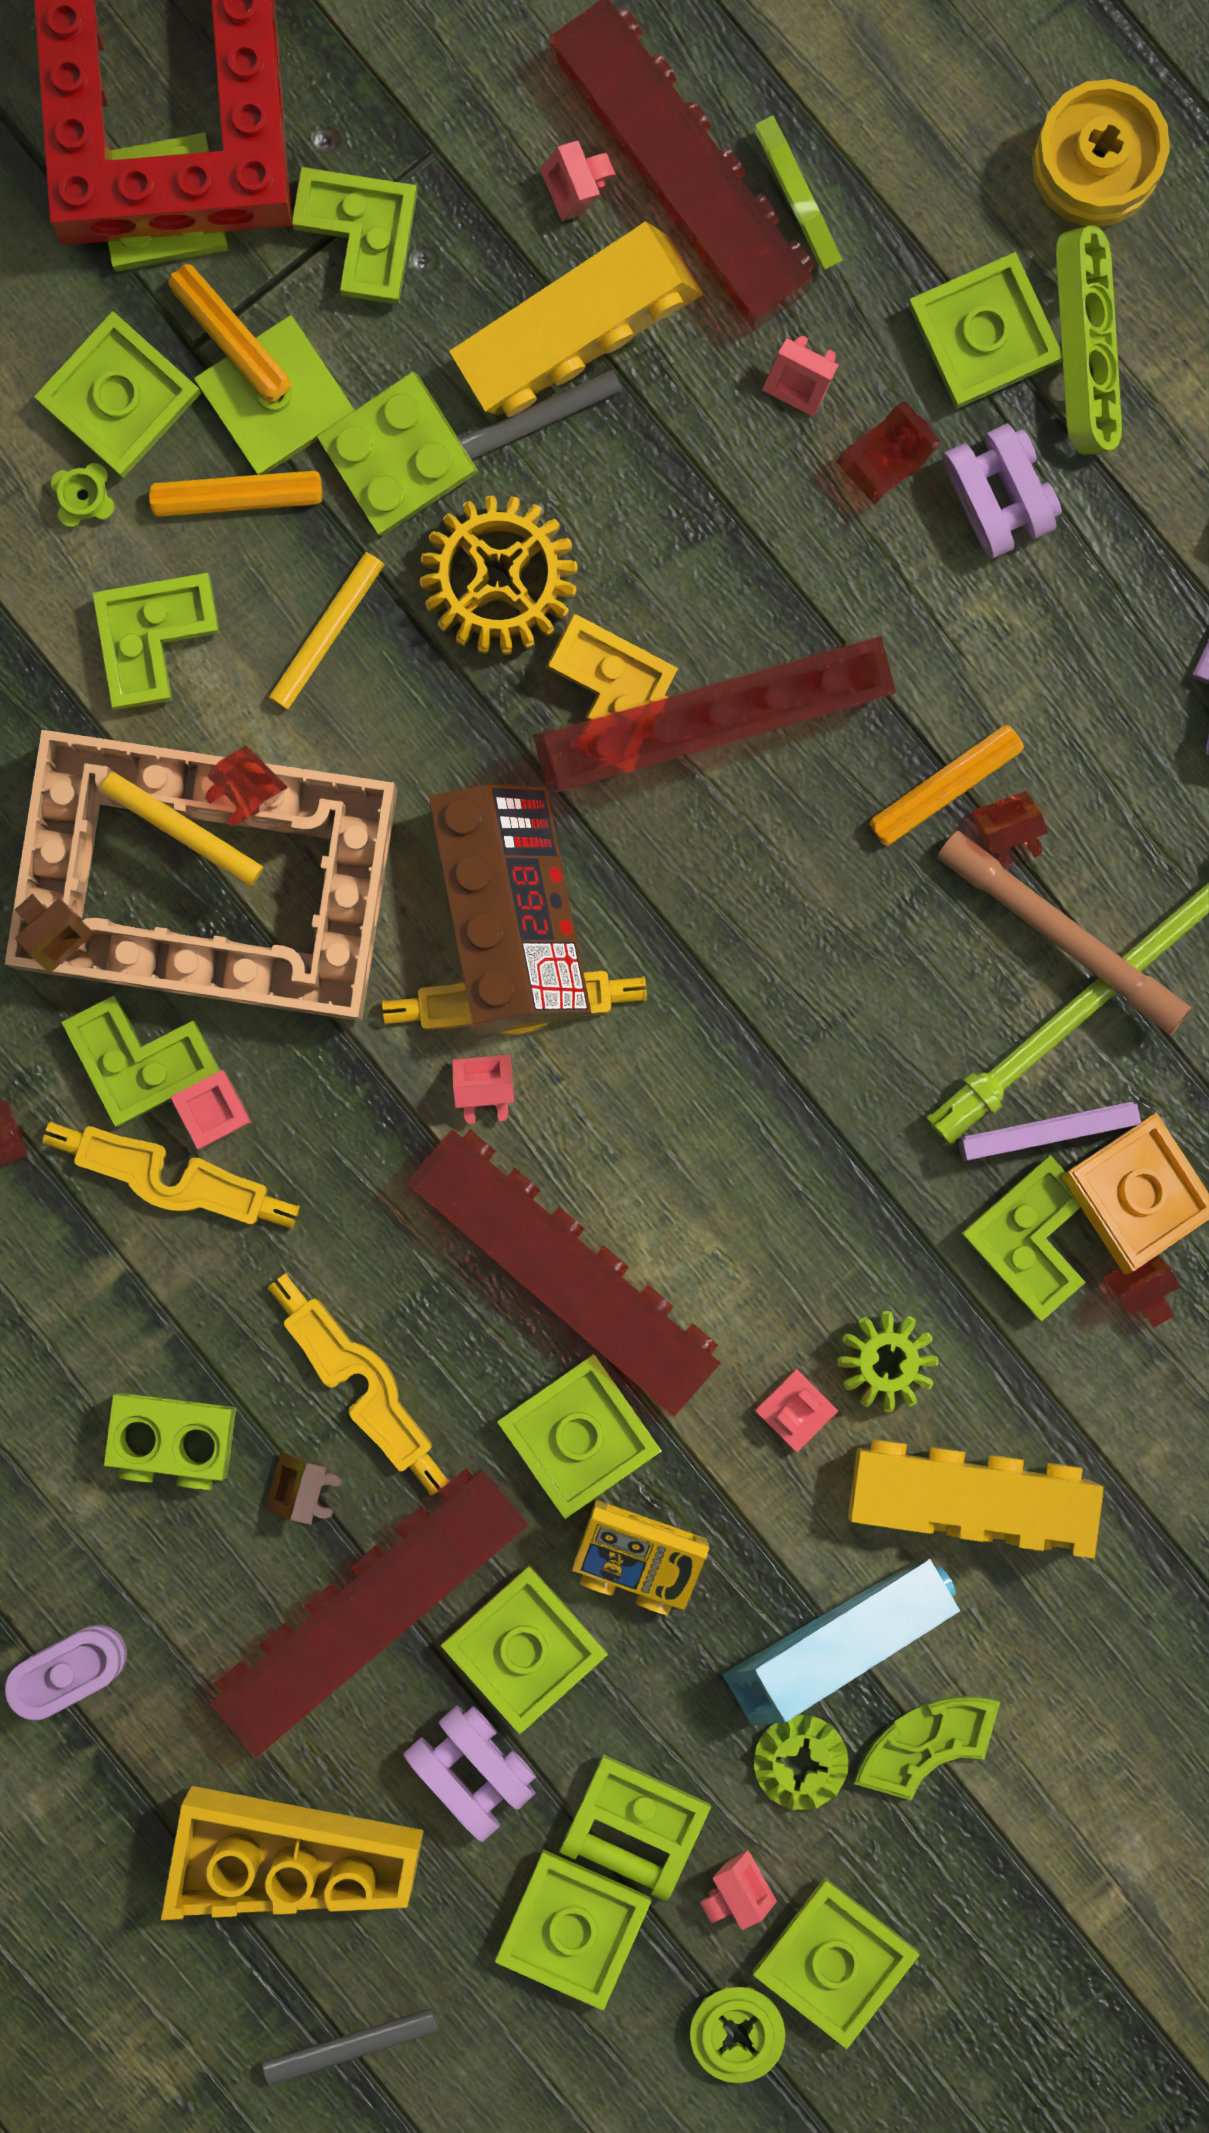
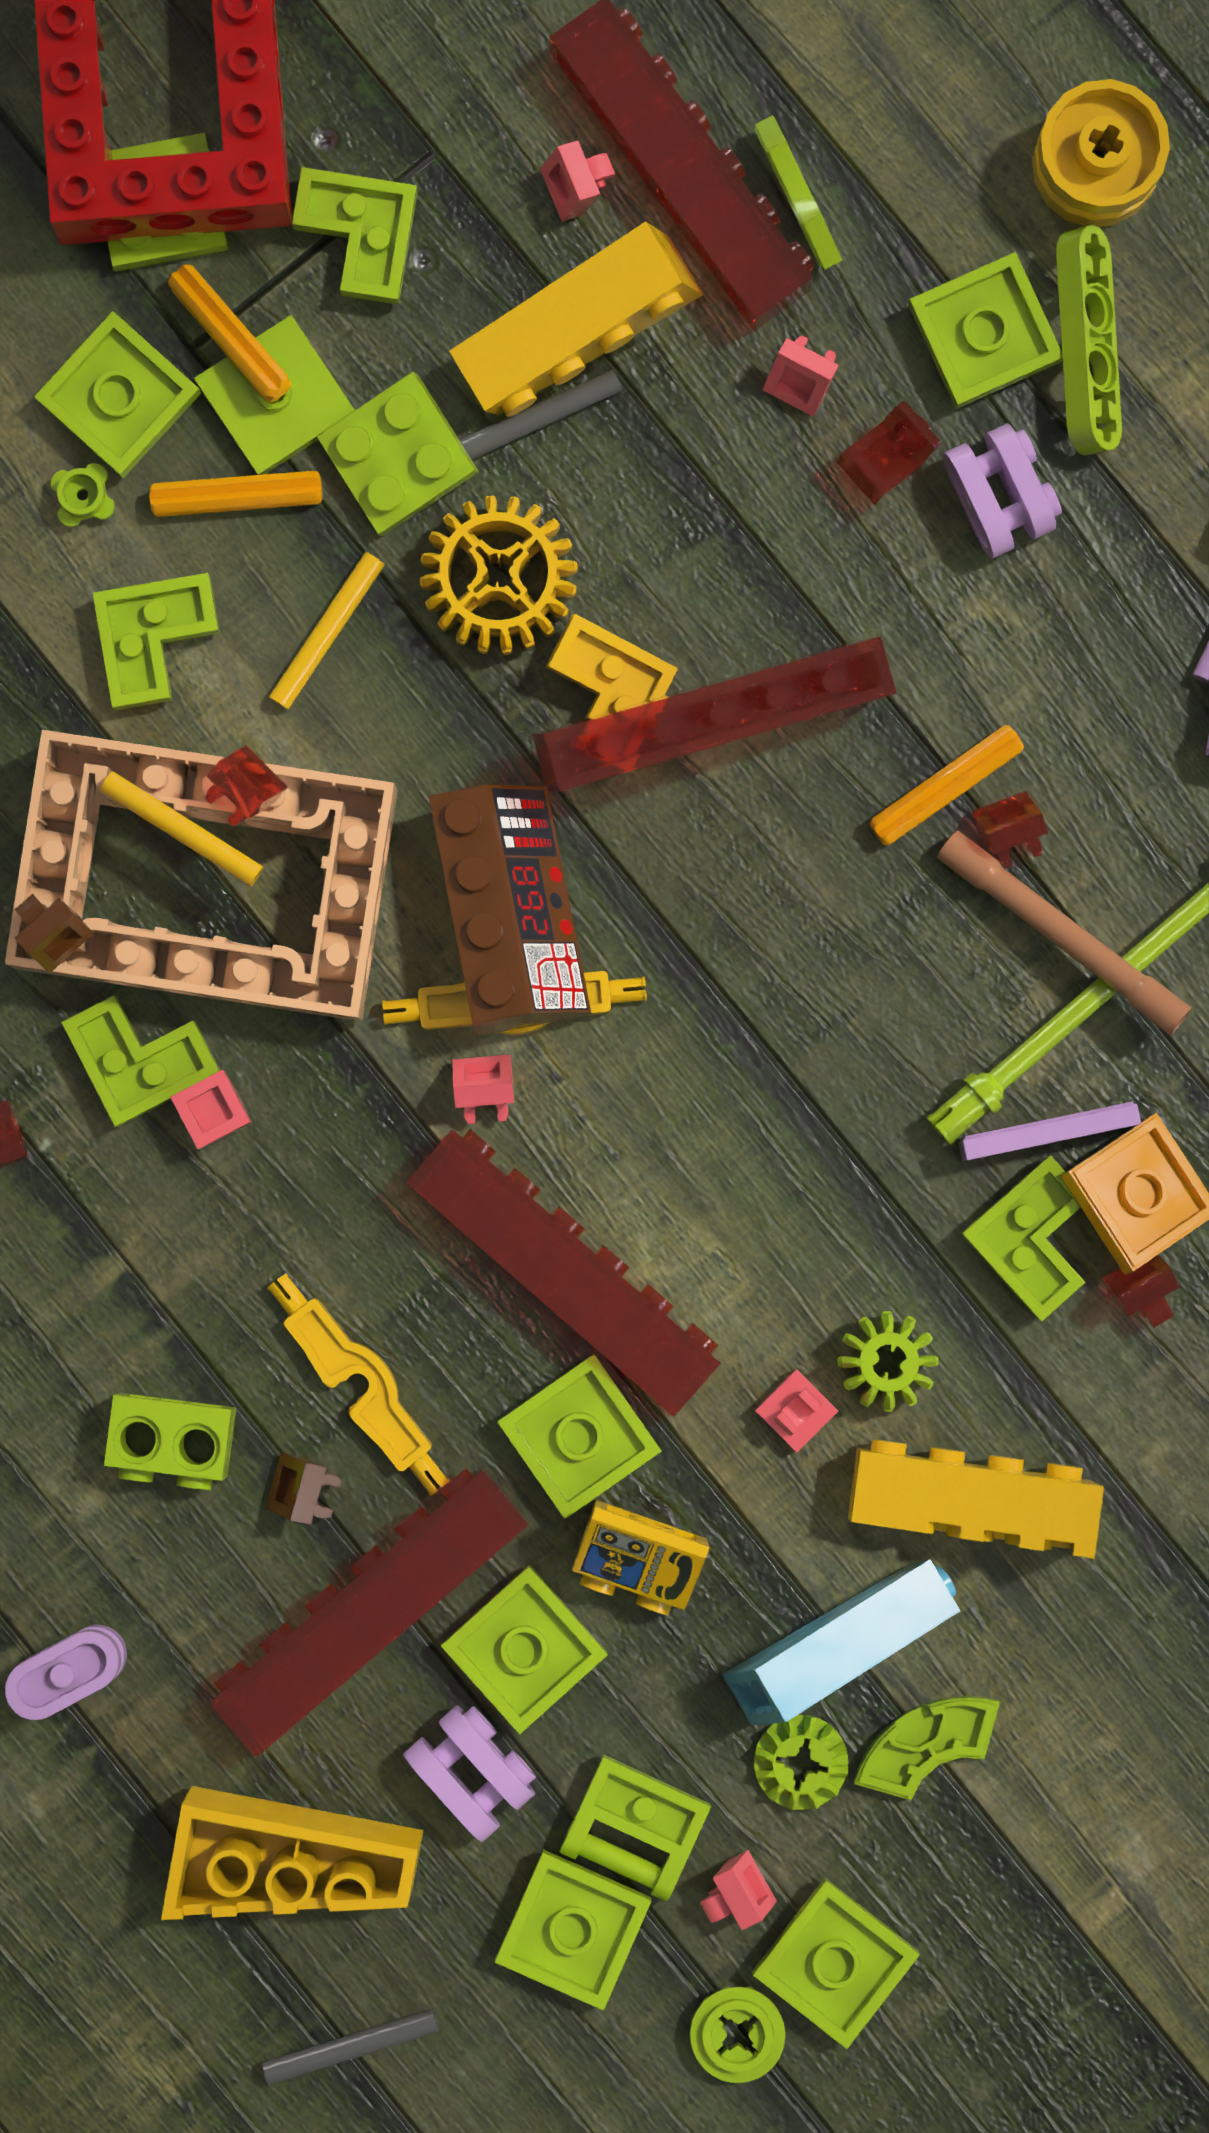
yellow piece [42,1121,300,1230] -> none

